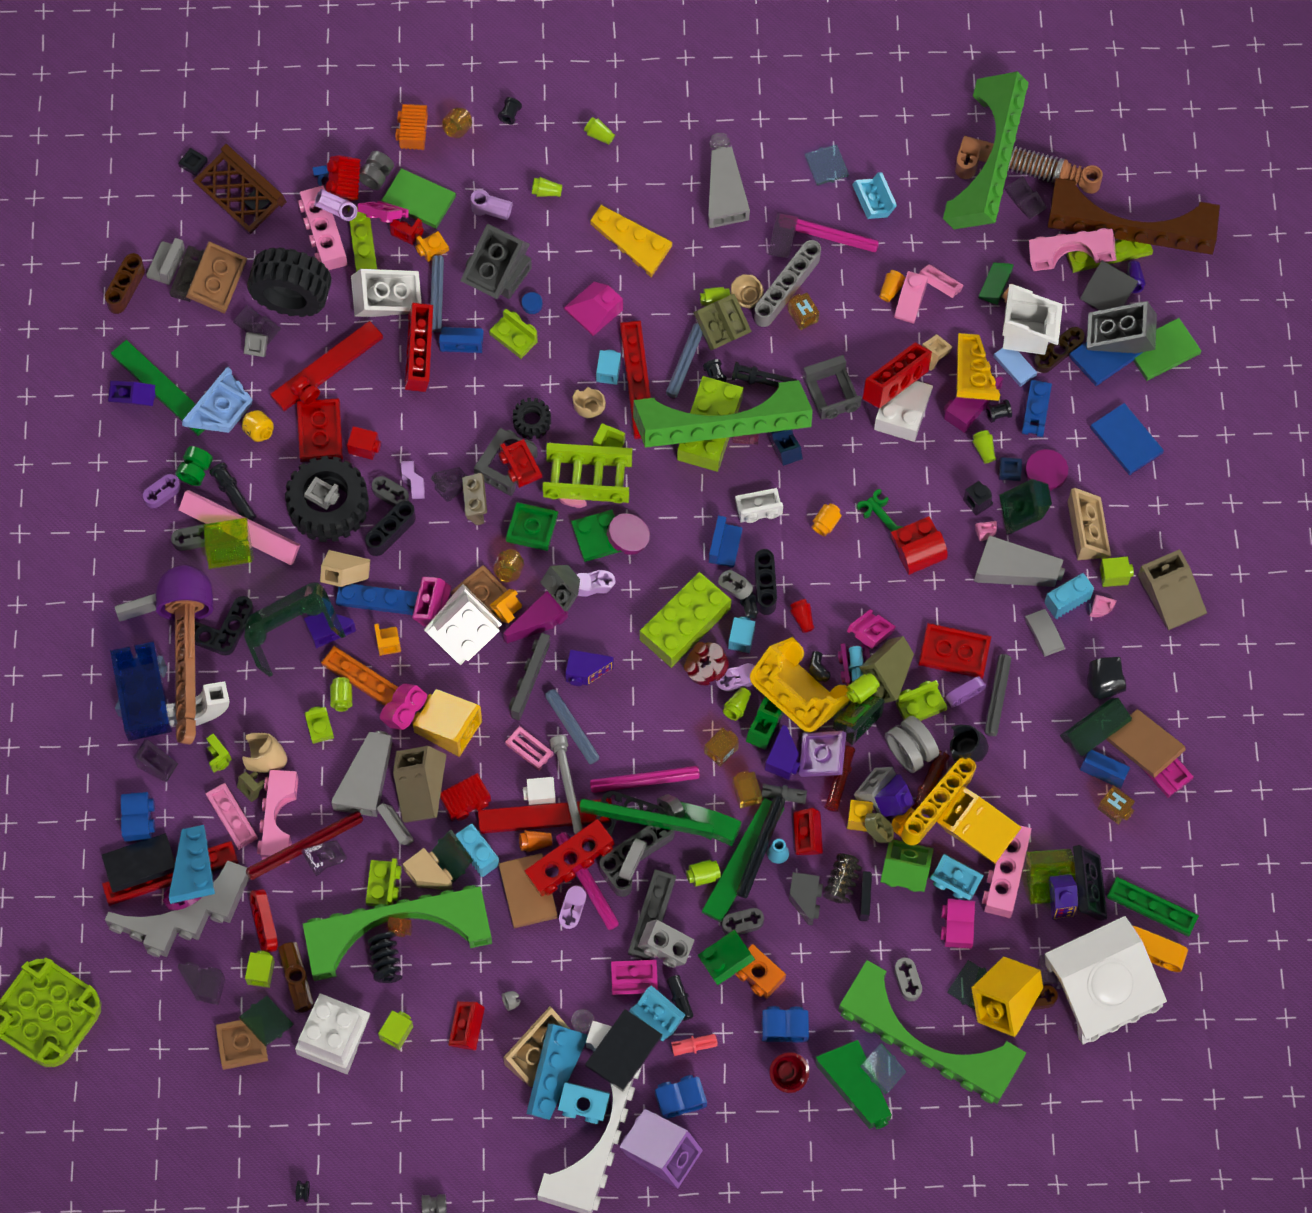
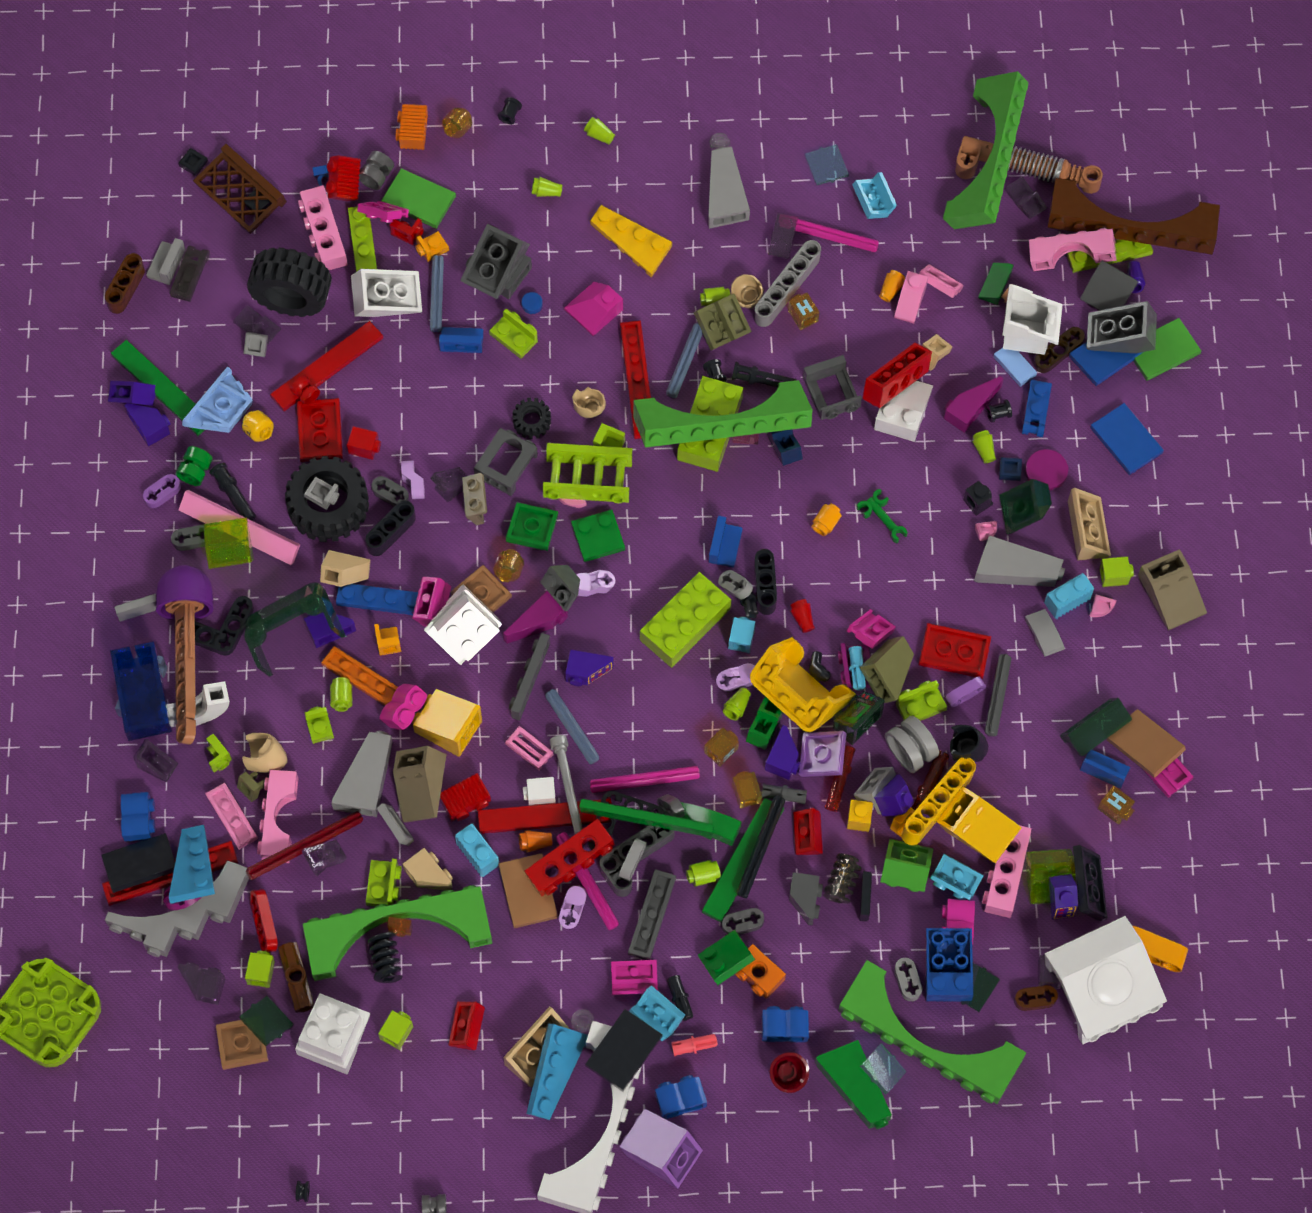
medium nougat tile [186,242,247,314] -> none
lavender piece [314,189,357,221] -> none
red brick [405,303,433,392] -> none
clear green piece [432,830,473,883] -> none
lavender piece [471,189,513,220] -> none
light orange panel [490,589,522,623] -> none
red bracket [498,439,542,488] -> none
light grey hinge [502,991,521,1011] -> none
medium azure brick [558,1082,611,1124] -> none
medium azure brick [596,350,621,385] -> none
tile [607,513,650,555] -> none
light grey brick [638,920,694,968] -> none
dark red plate [684,642,729,685] -> none
white bracket [735,488,783,523] -> none
medium azure cone [767,839,789,864] -> none
lime brick [846,672,880,704] -> none
olive beam [865,813,894,843] -> none
red brick [890,516,948,575] -> none
yellow wing [957,333,1000,401] -> none
yellow slope [971,956,1043,1037] -> none
black piece [1087,657,1126,699] -> none
green tile [1107,876,1199,937] -> none
none -> dark purple slope [124,403,171,447]
none -> blue slope [926,928,973,1002]

